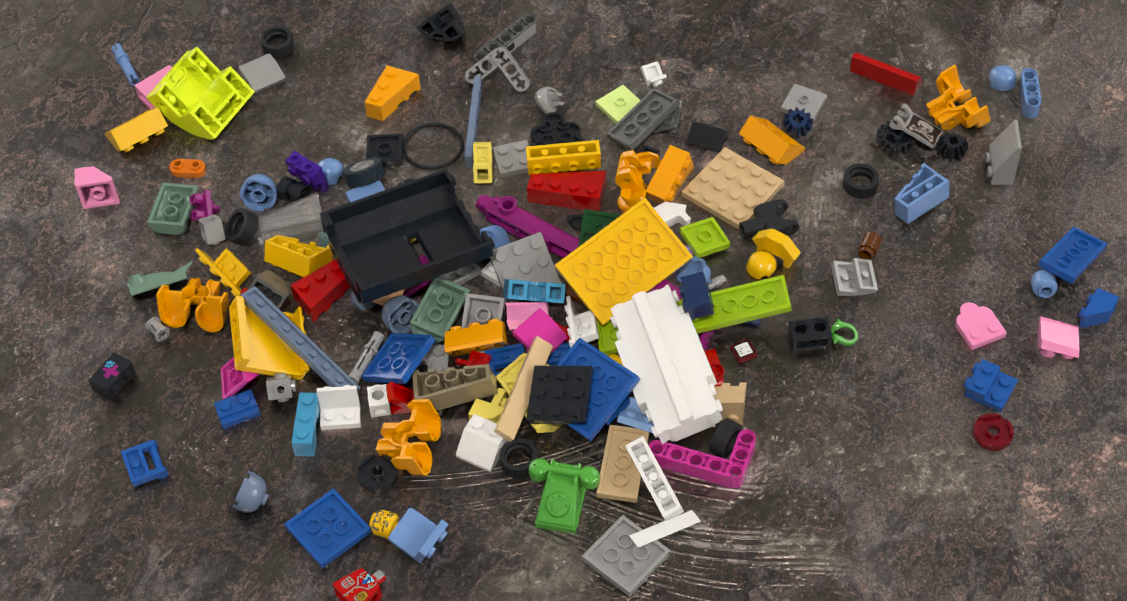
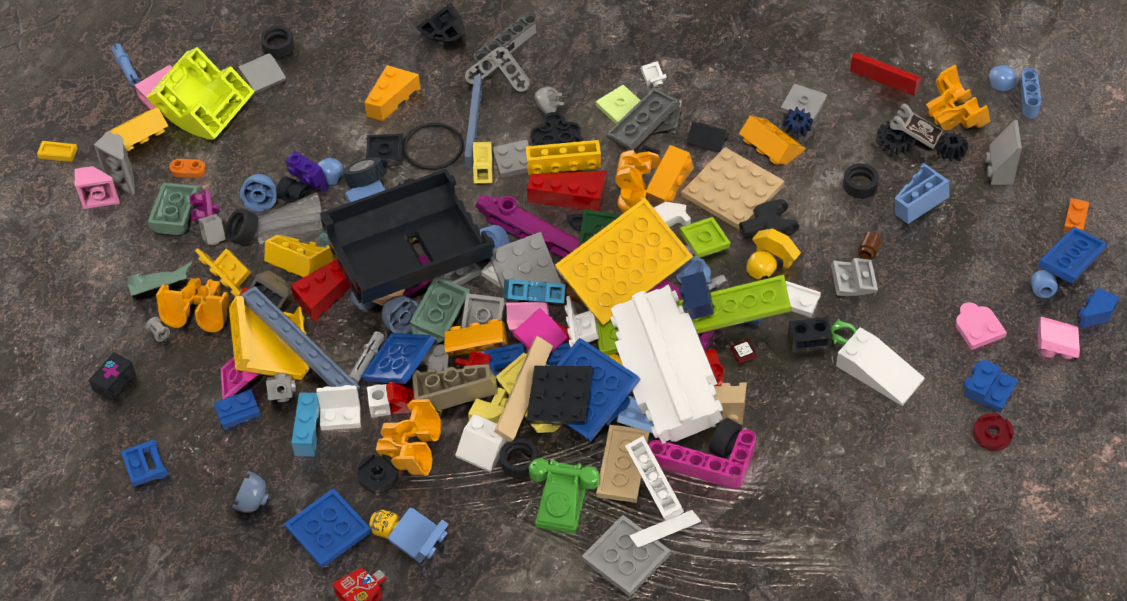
none -> yellow tile [37,141,78,162]
none -> light grey slope [94,131,135,195]
none -> white plate [786,281,821,317]
none -> white slope [836,327,925,406]
none -> orange plate [1063,198,1089,232]

